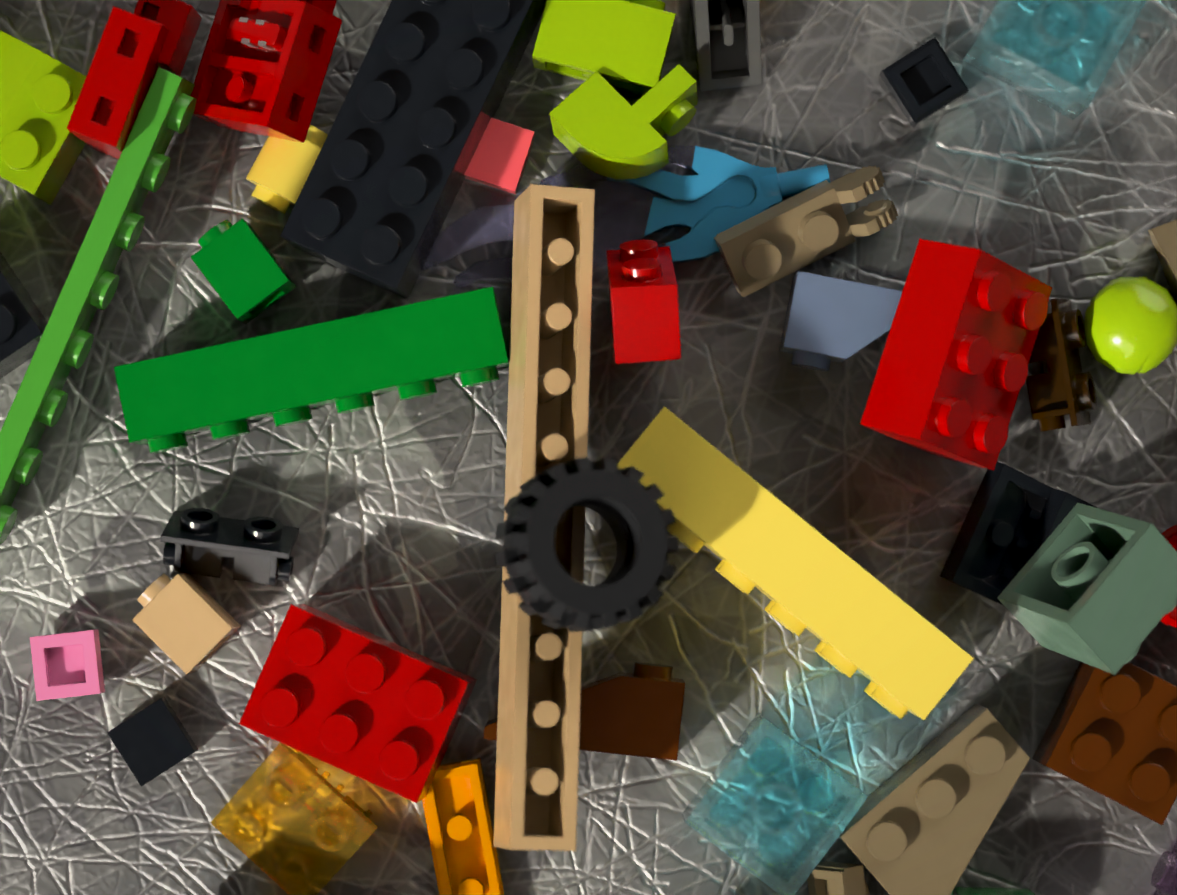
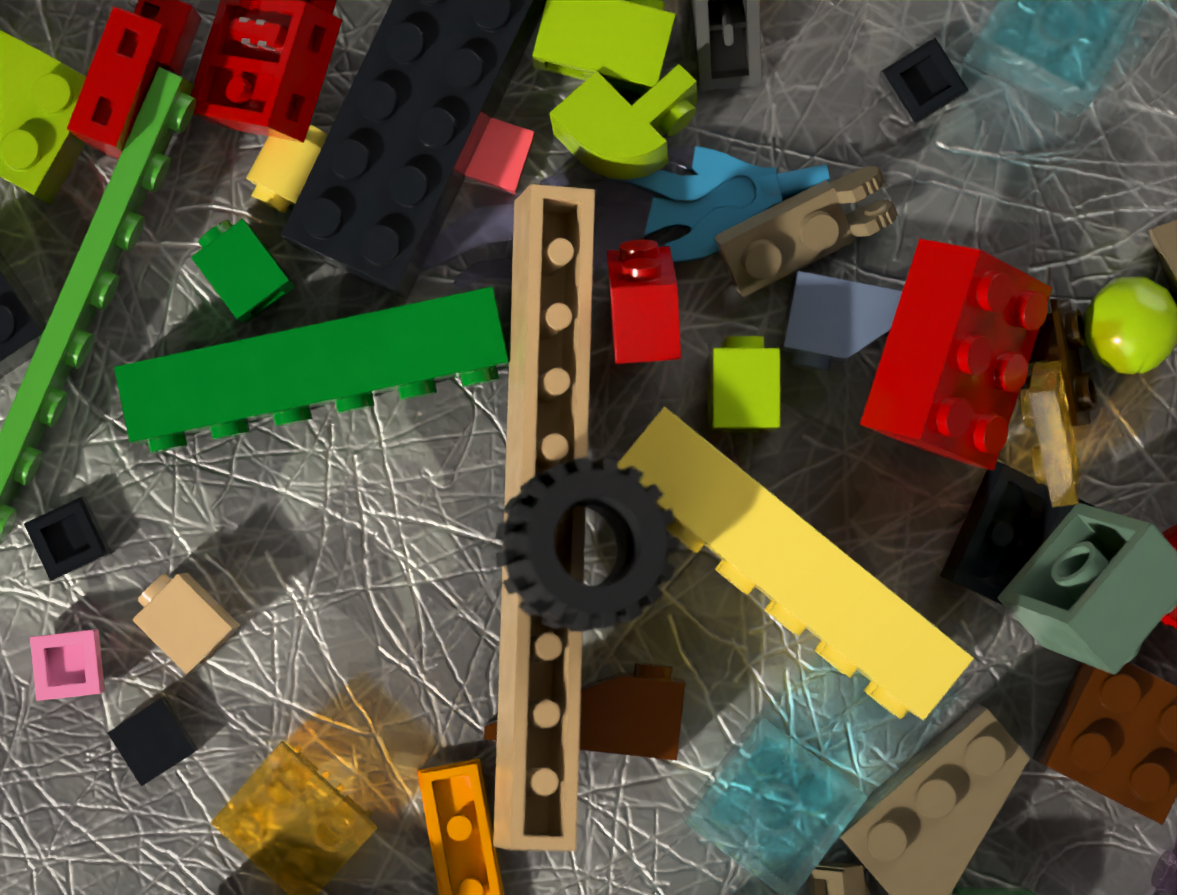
black hinge [160,508,299,586] -> none
red brick [239,604,477,803] -> none
none -> black tile [24,496,112,581]
none -> lime brick [708,336,780,433]
none -> clear yellow plate [1020,361,1082,507]

